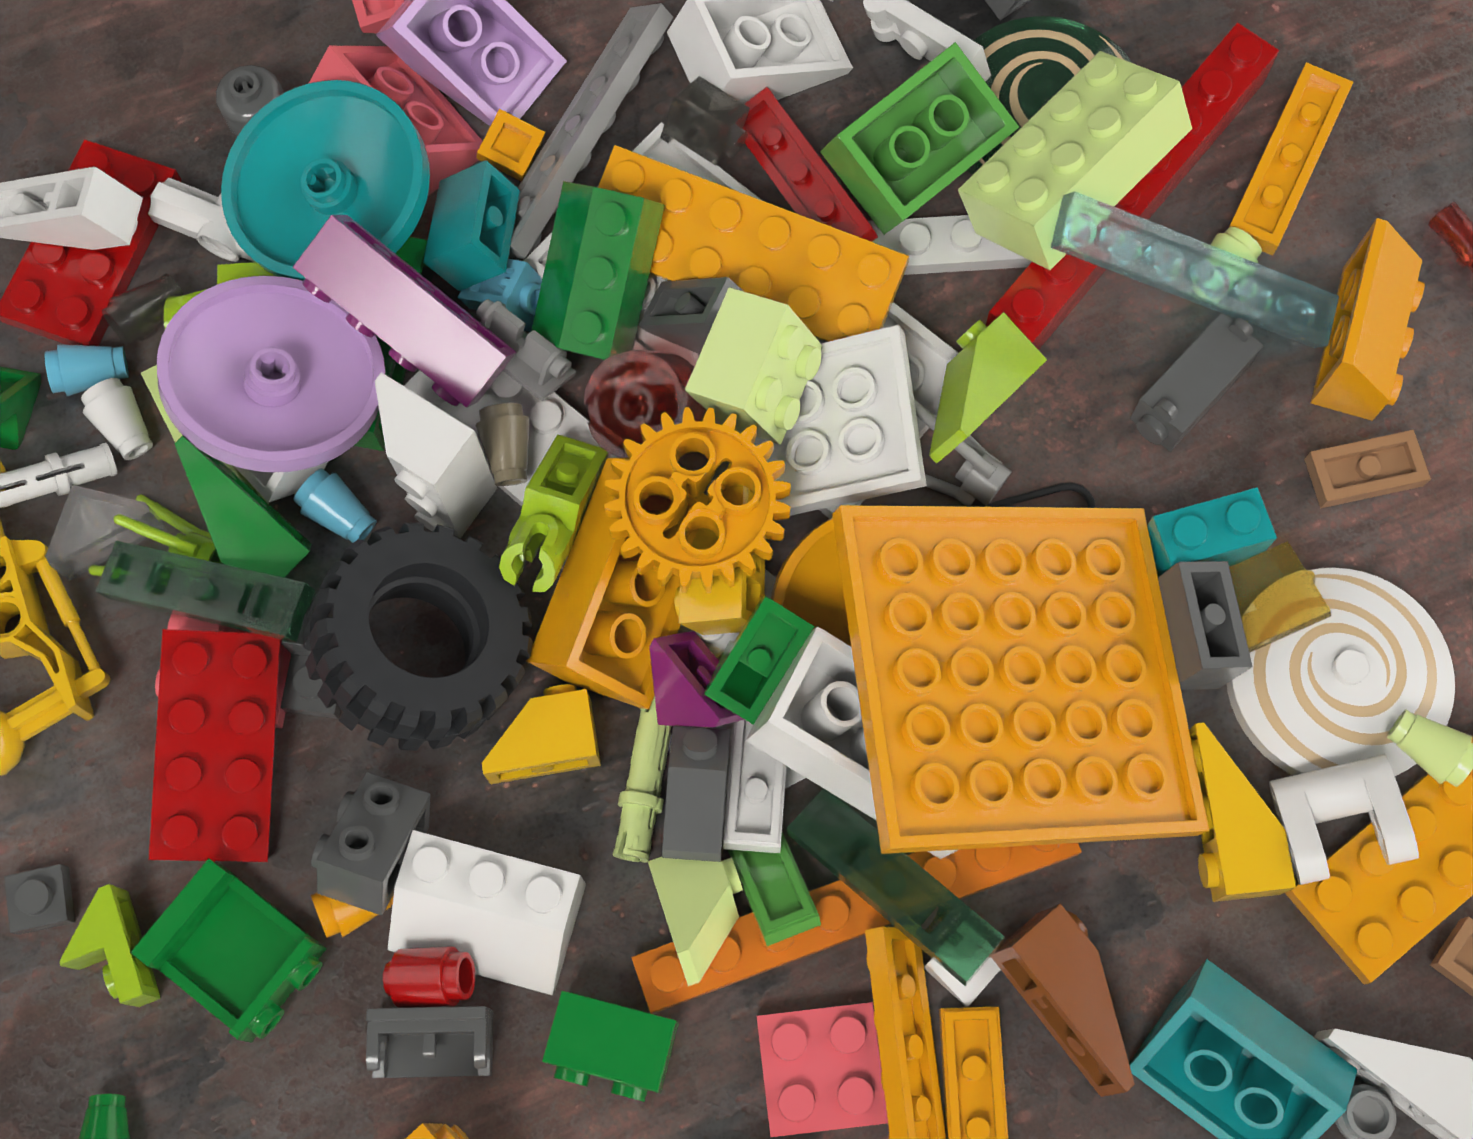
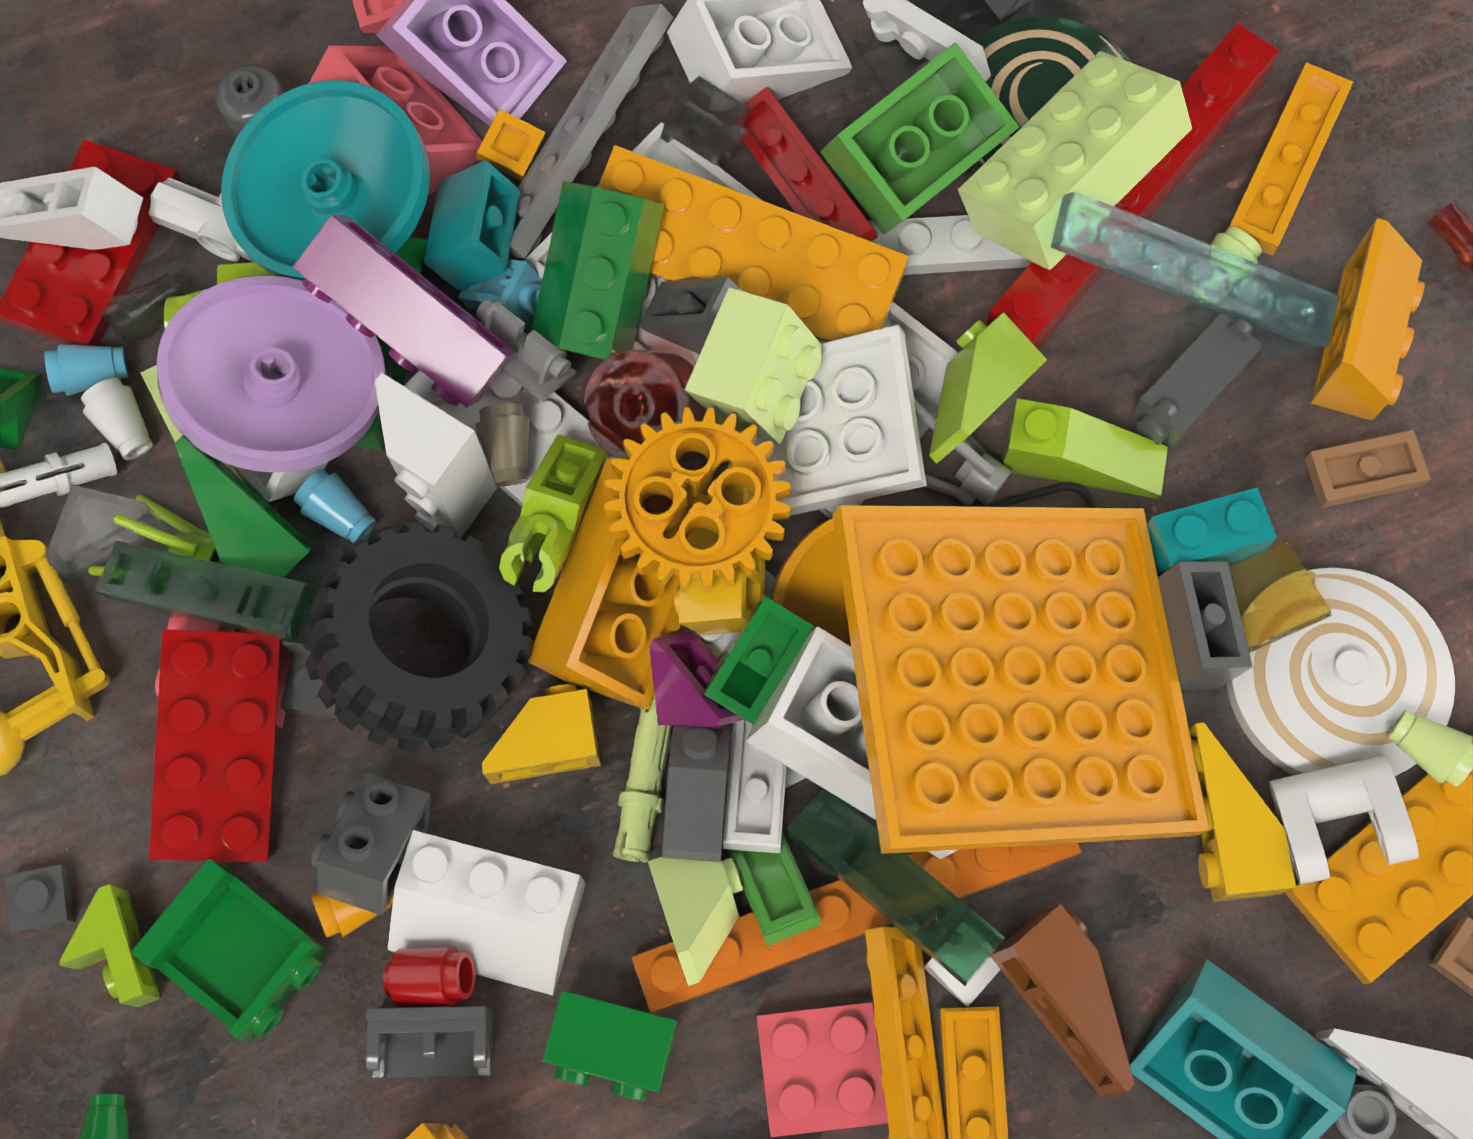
none -> lime slope [1002,398,1168,499]

